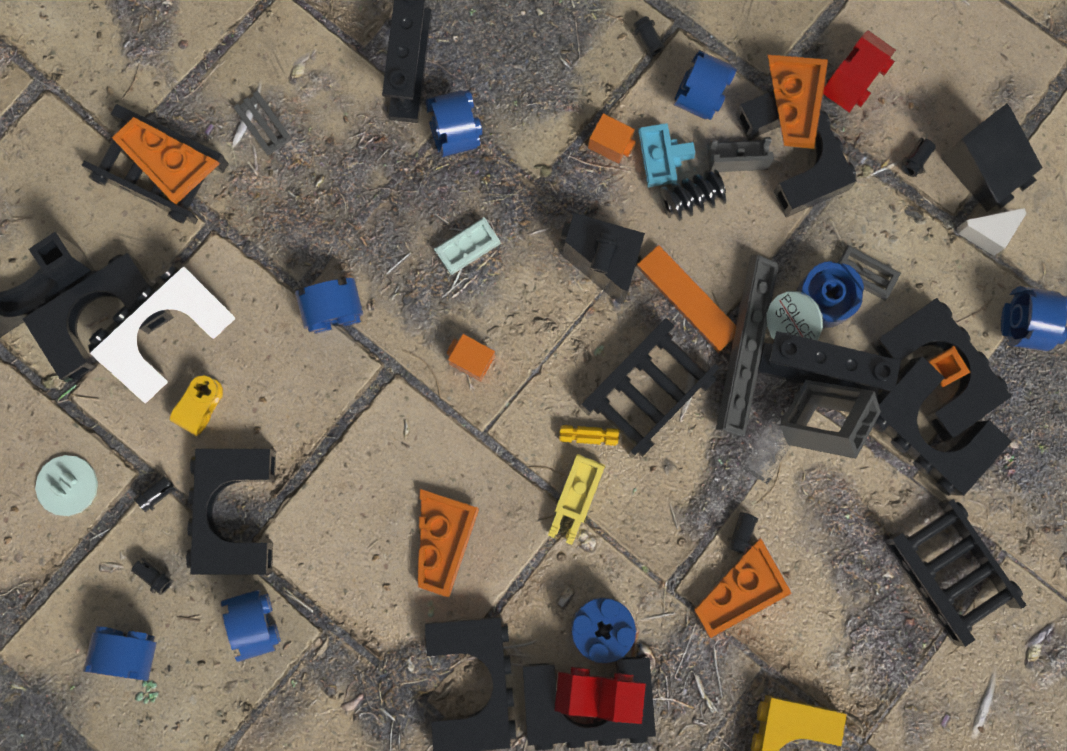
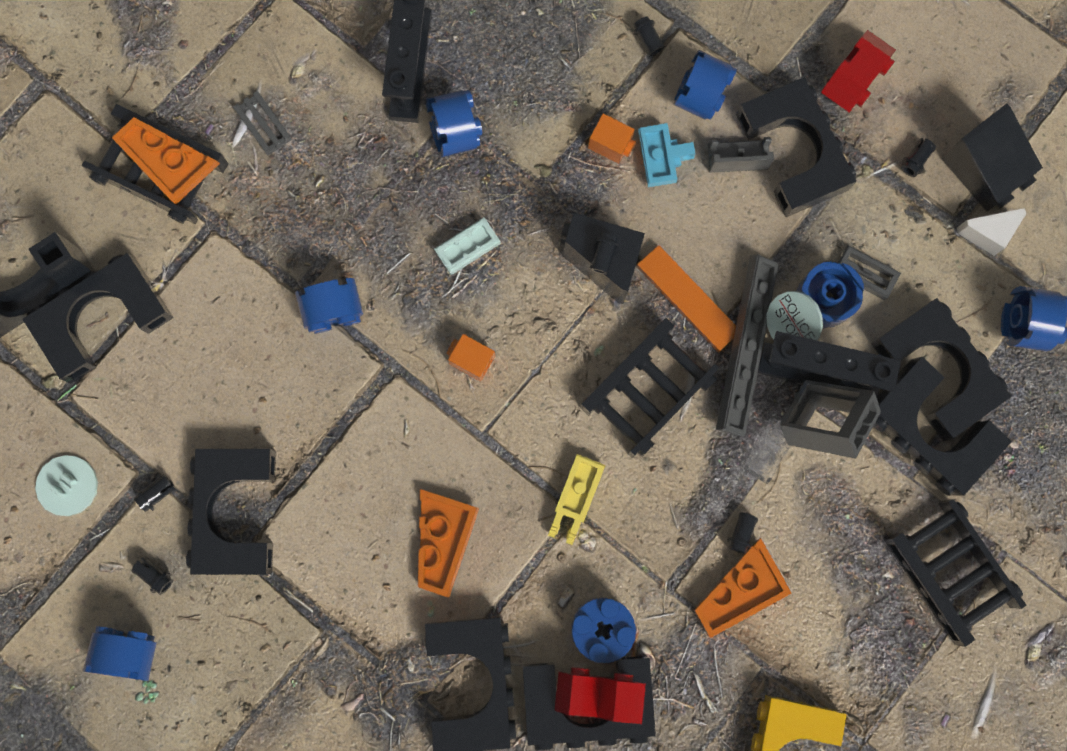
arch [88,261,235,403] -> none
yellow piece [169,375,223,436] -> none
blue brick [221,589,281,662] -> none
yellow axle [559,425,619,446] -> none
black piece [659,169,727,221] -> none
orange wing [767,54,828,149] -> none
orange slope [928,346,970,388] -> none

